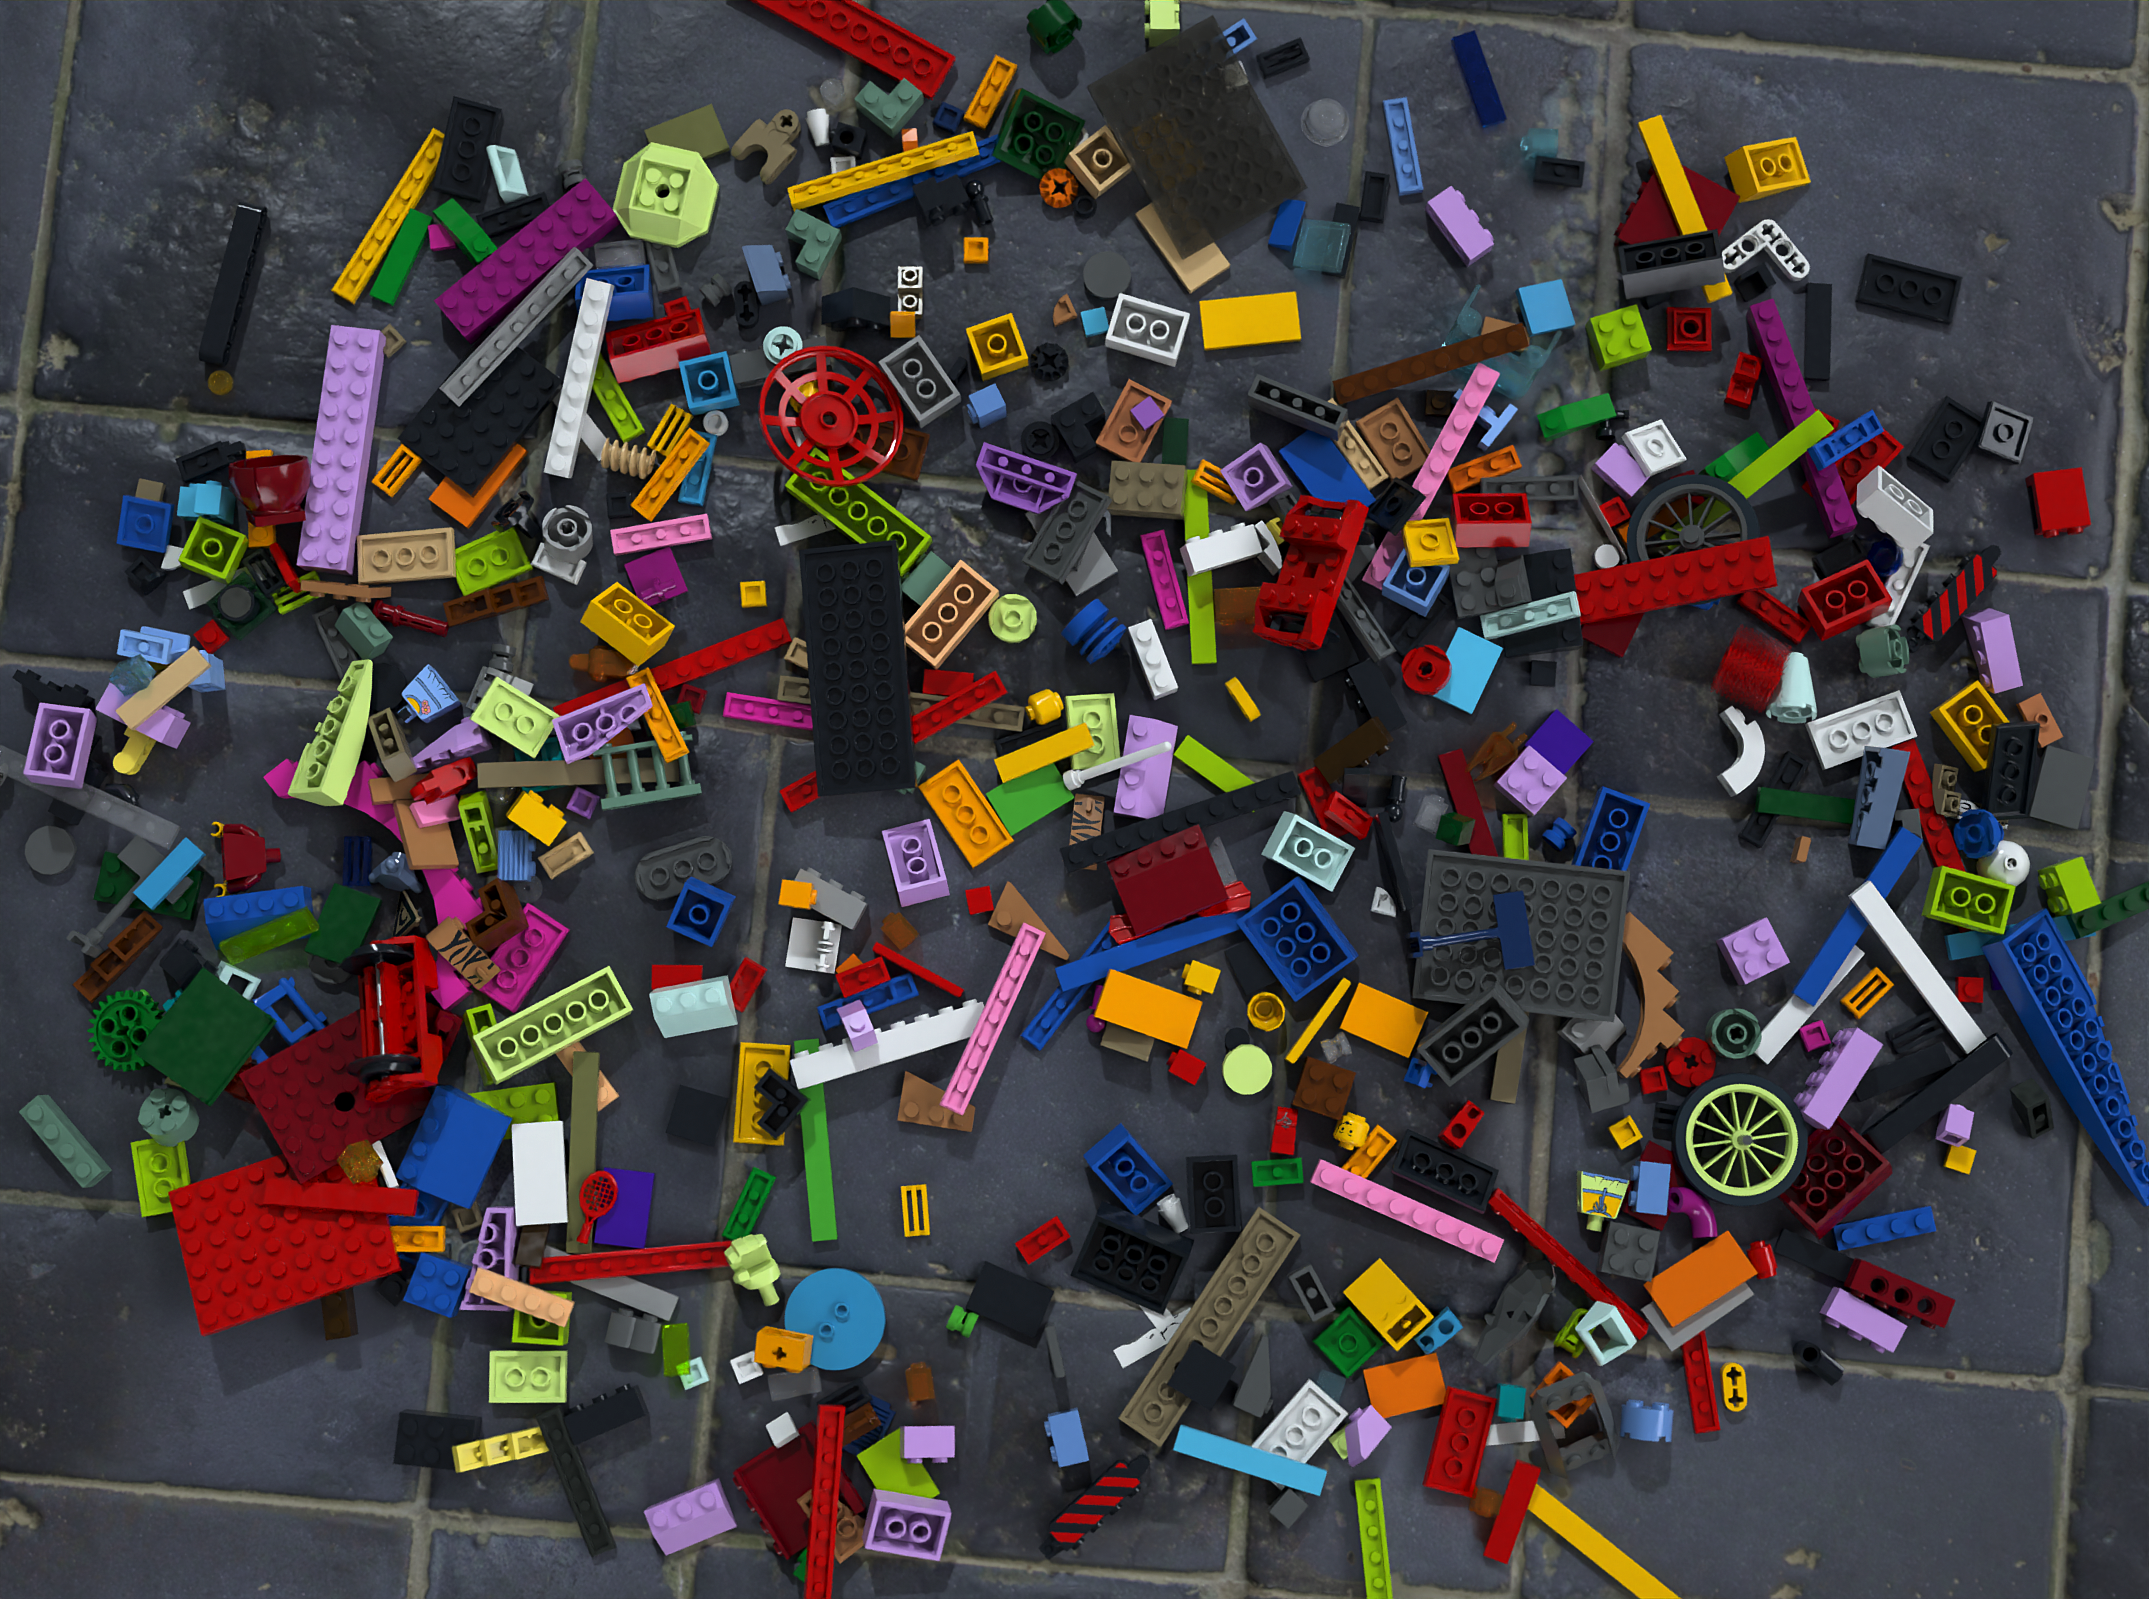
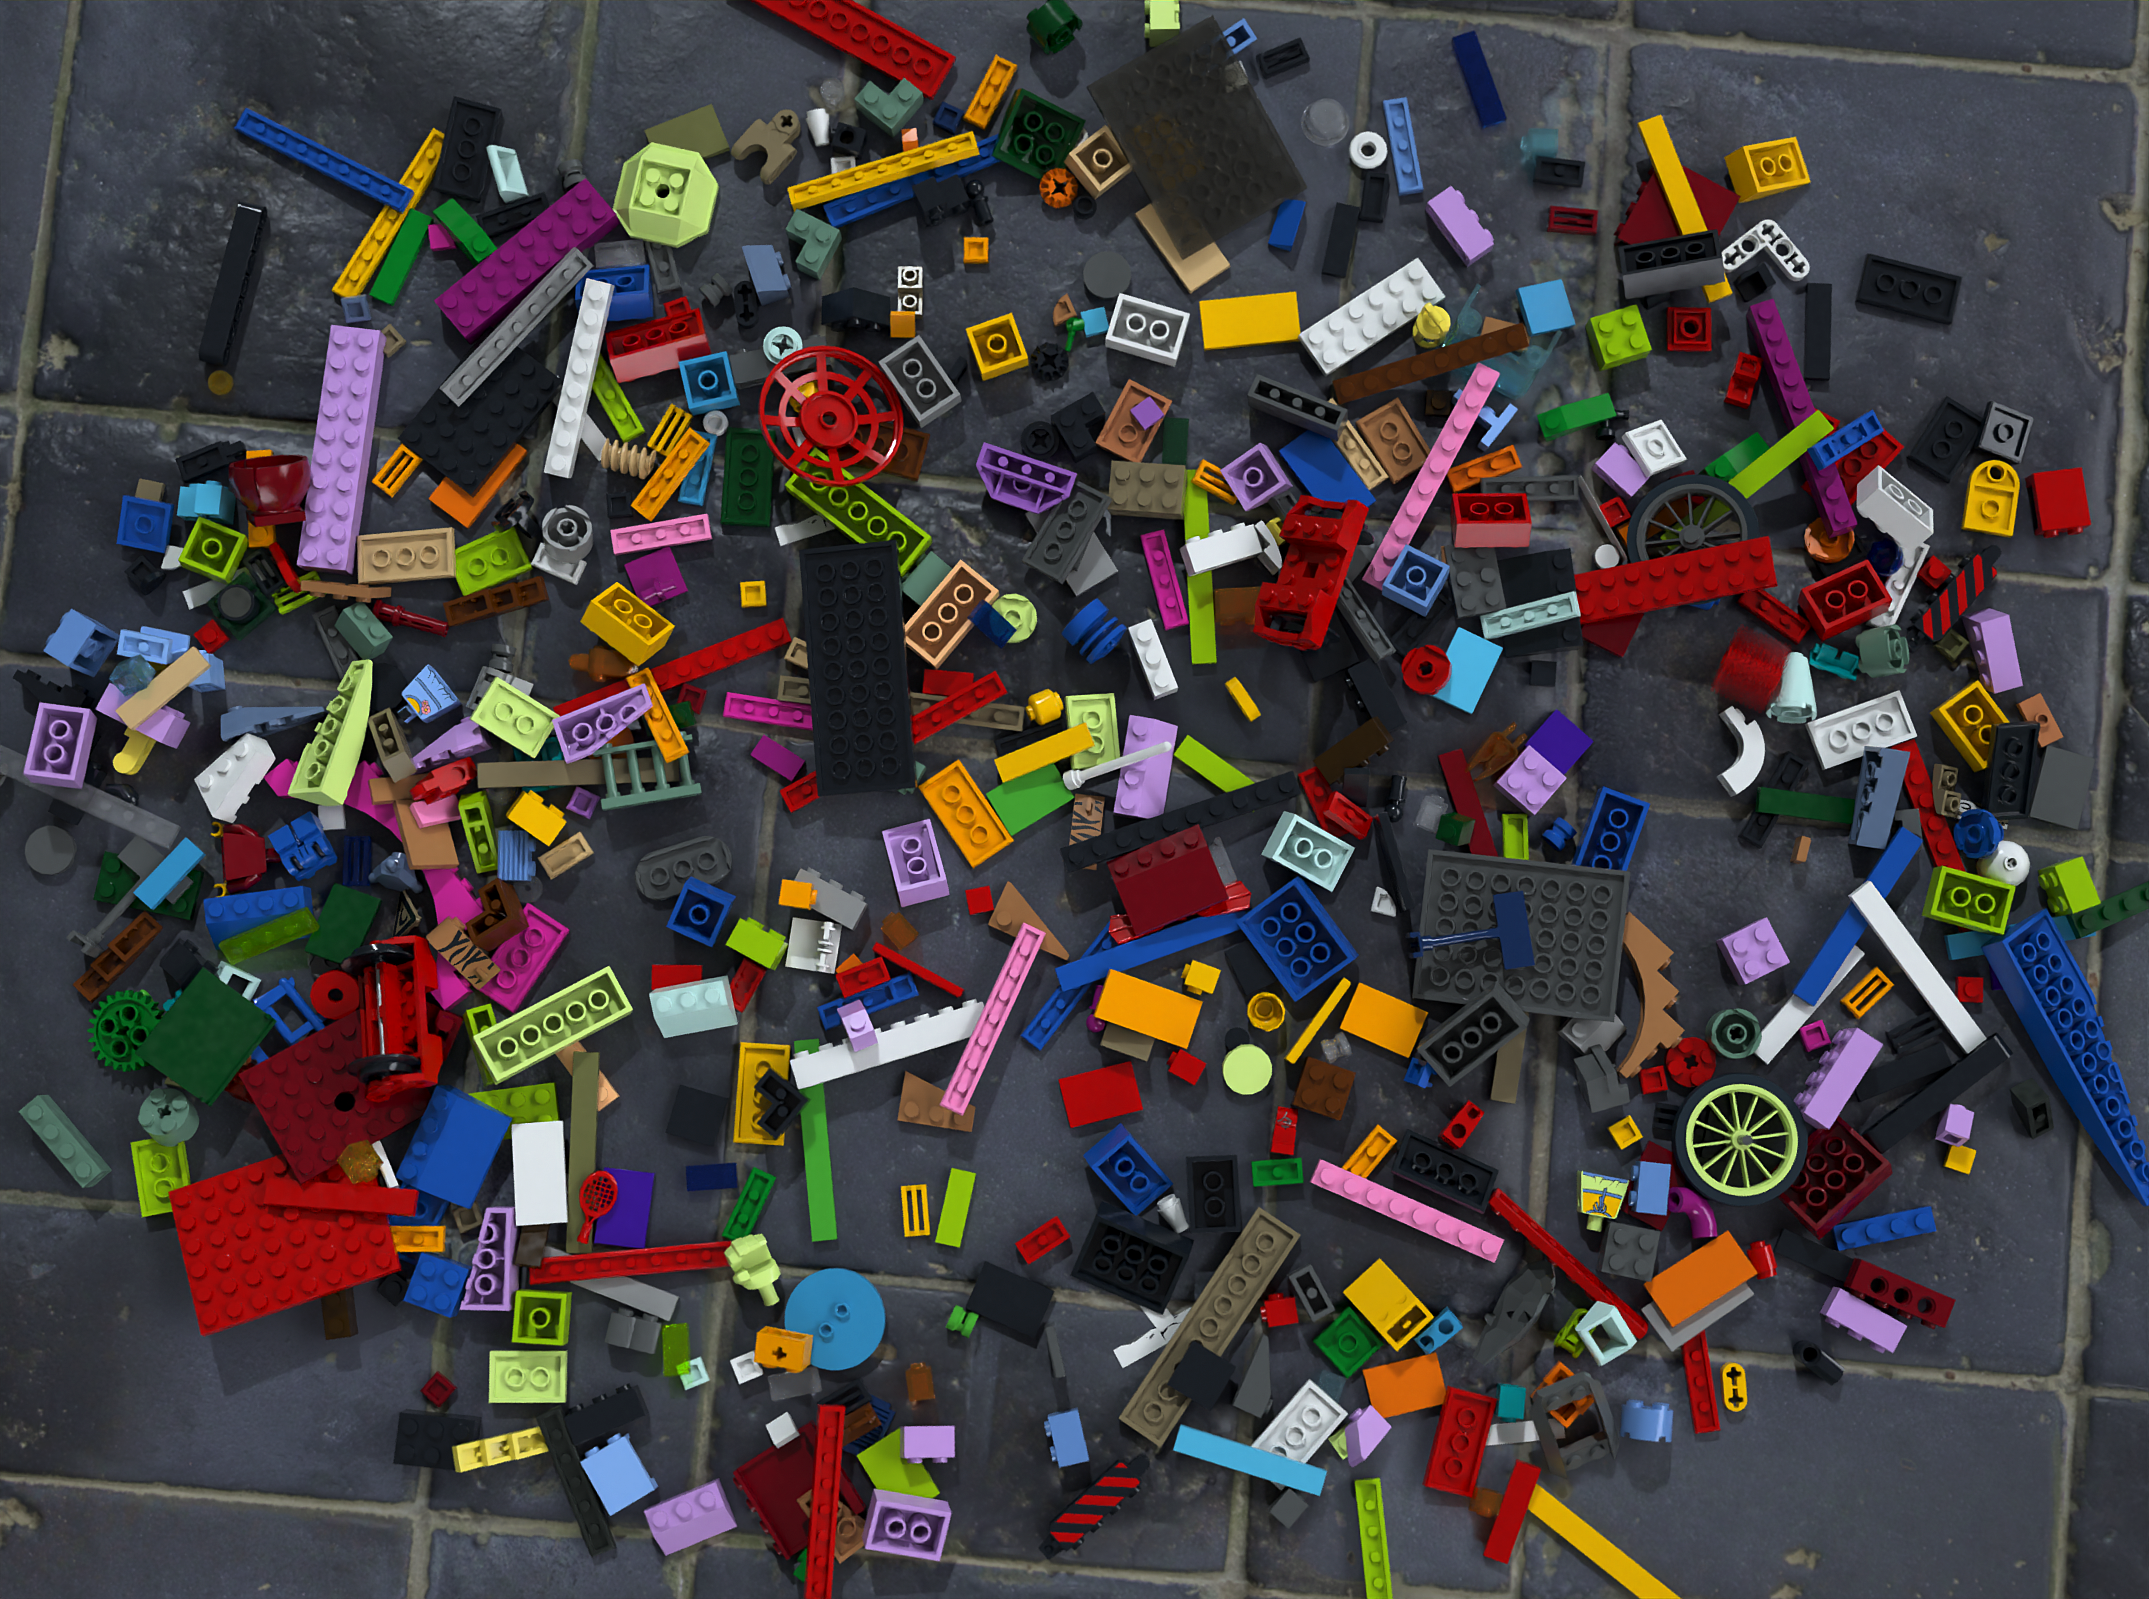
light nougat plate [469,1267,575,1327] -> none
medium blue brick [967,384,1007,429] -> none
clear light blue tile [1293,219,1351,273] -> none
yellow head [1333,1112,1370,1151] -> none
black tile [1367,477,1426,536] -> none
yellow tile [1401,518,1459,567] -> none
dark grey slope [1495,555,1532,608] -> none
none -> medium blue brick [43,609,120,677]
none -> white wedge [194,733,276,823]
none -> sand blue wedge [221,706,329,744]
none -> blue tile [234,108,415,213]
none -> blue hips [268,811,338,881]
none -> red tile [310,969,360,1020]
none -> white tile [318,804,346,831]
none -> sand blue tile [341,294,371,323]
none -> dark red tile [420,1371,457,1408]
none -> light blue panel [580,1433,658,1516]
none -> clear blue tile [686,1162,738,1191]
none -> dark green tile [720,427,776,527]
none -> lime brick [726,917,789,971]
none -> magenta tile [751,735,806,782]
none -> lime tile [935,1168,976,1248]
none -> clear blue tile [967,599,1017,649]
none -> red tile [1058,1061,1143,1128]
none -> green hand [1065,318,1085,352]
none -> red brick [1260,1293,1299,1327]
none -> white plate [1298,258,1445,377]
none -> white piece [1349,132,1387,169]
none -> light yellow piece [1412,302,1451,349]
none -> dark red tile [1547,206,1598,236]
none -> orange tile [1804,517,1855,563]
none -> teal hinge [1809,643,1860,681]
none -> red plate [1917,555,1952,591]
none -> olive tile [1933,628,1969,662]
none -> yellow plate [1961,460,2020,538]

